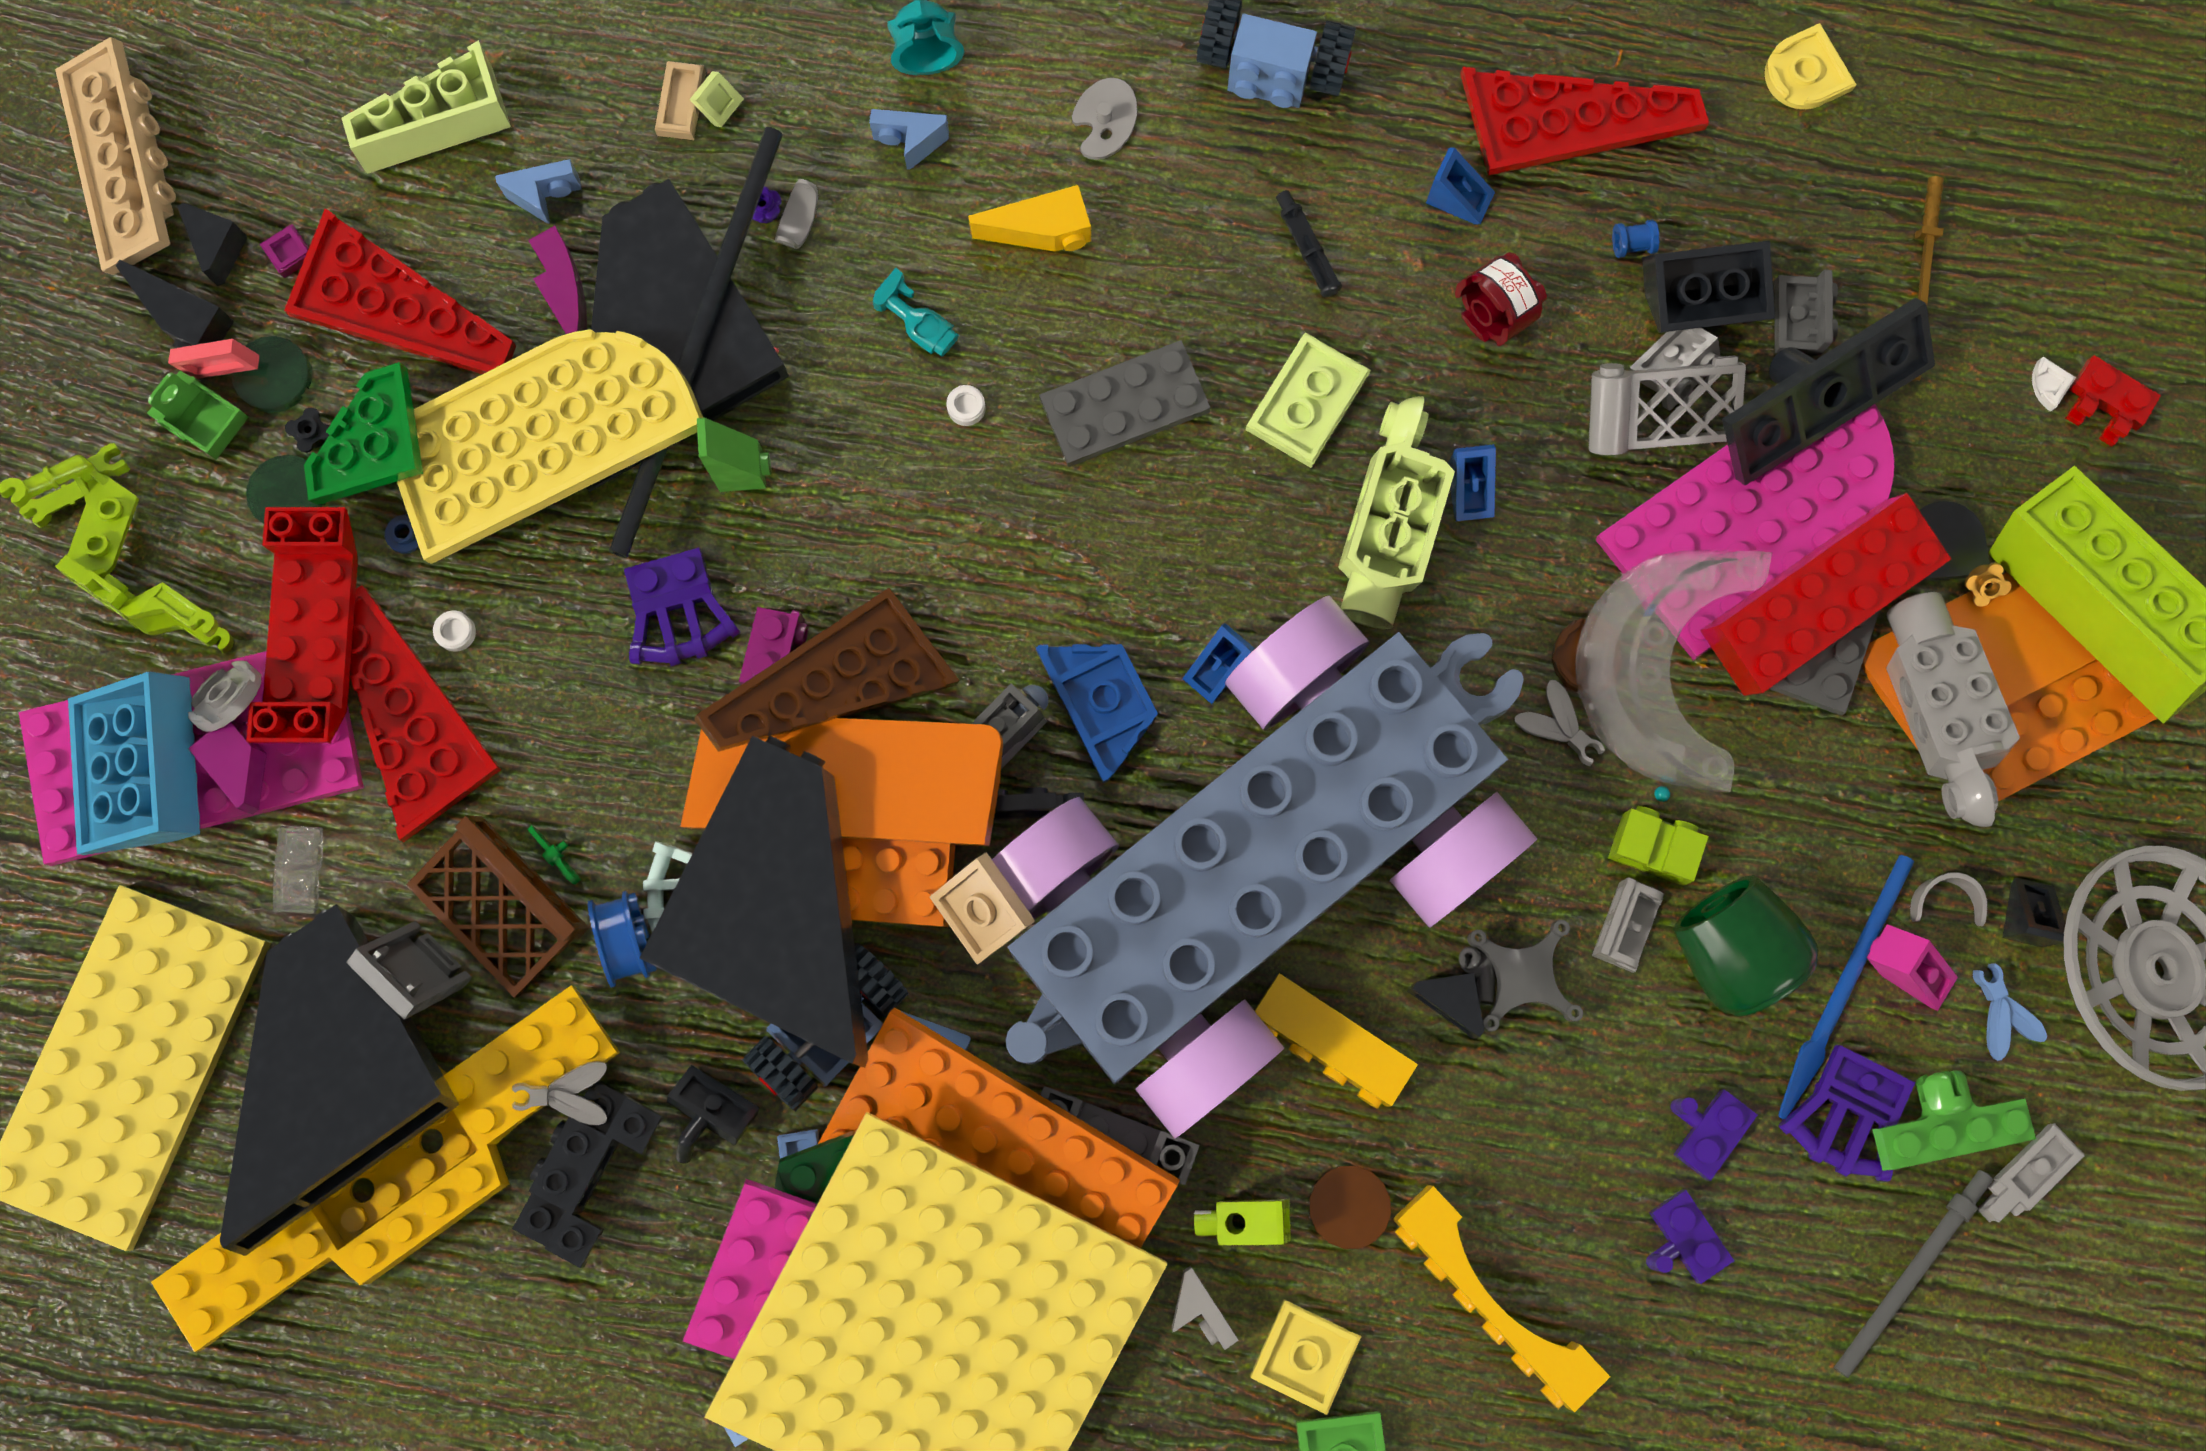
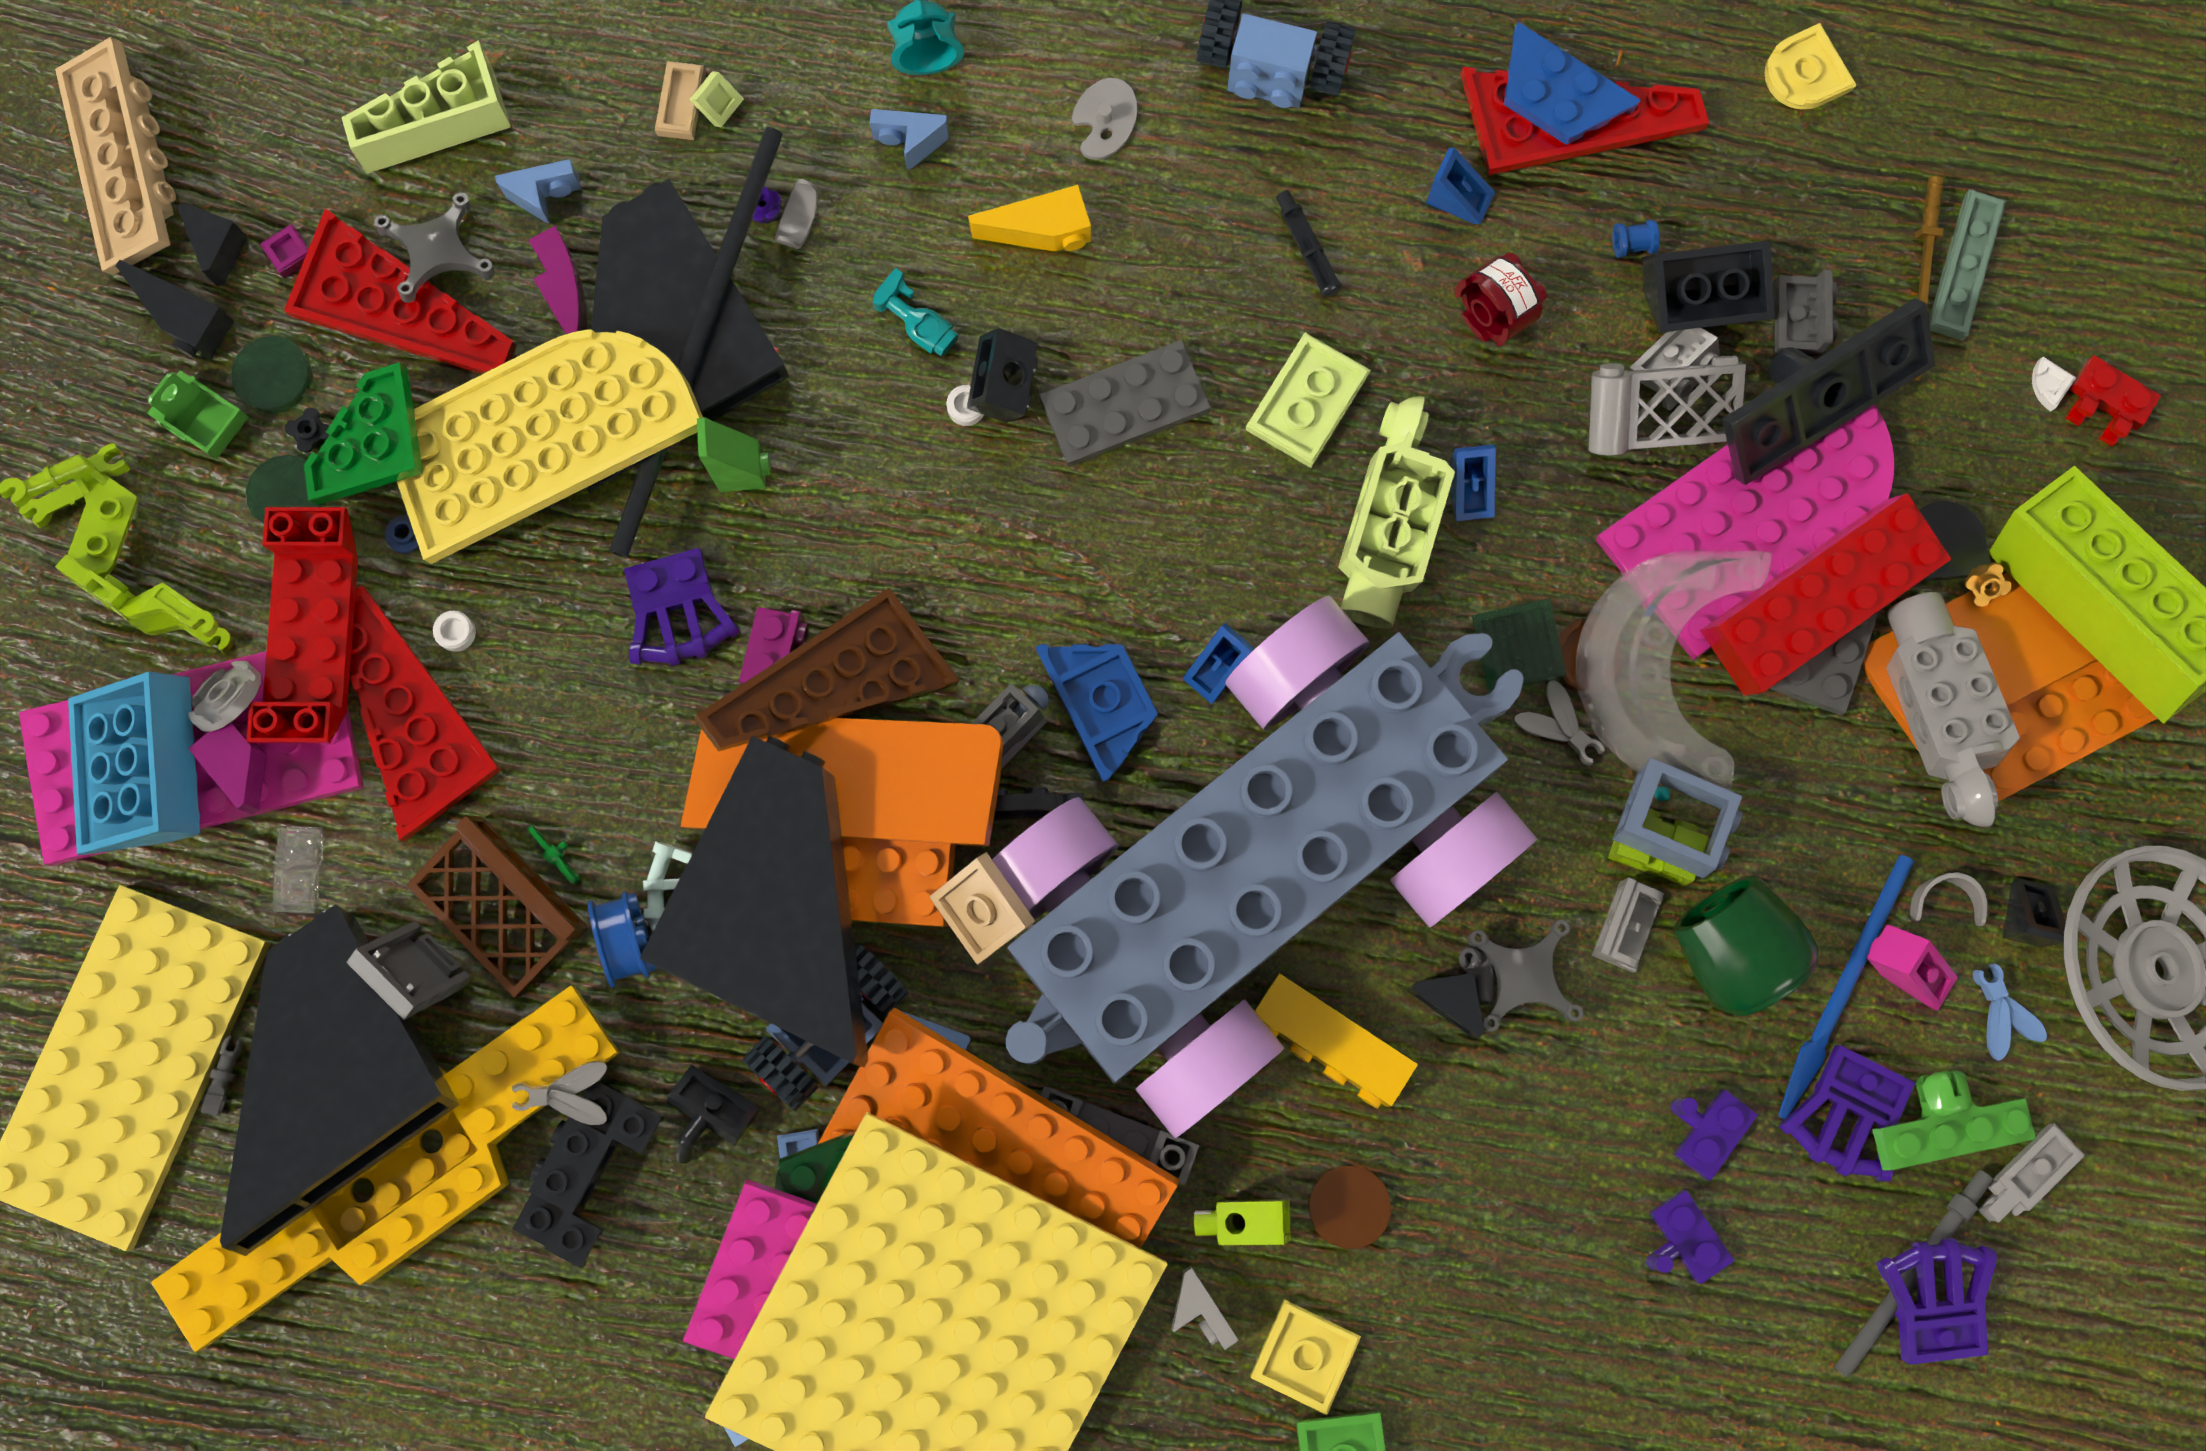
coral tile [168,339,260,379] -> none
yellow arch [1393,1185,1610,1413] -> none
none -> dark grey piece [201,1035,244,1117]
none -> dark grey piece [374,192,495,303]
none -> black brick [966,328,1038,423]
none -> clear green tile [1472,598,1567,693]
none -> blue wing [1503,22,1640,145]
none -> sand blue window [1612,757,1743,878]
none -> dark purple plate [1876,1238,1997,1365]
none -> sand green tile [1929,189,2006,341]

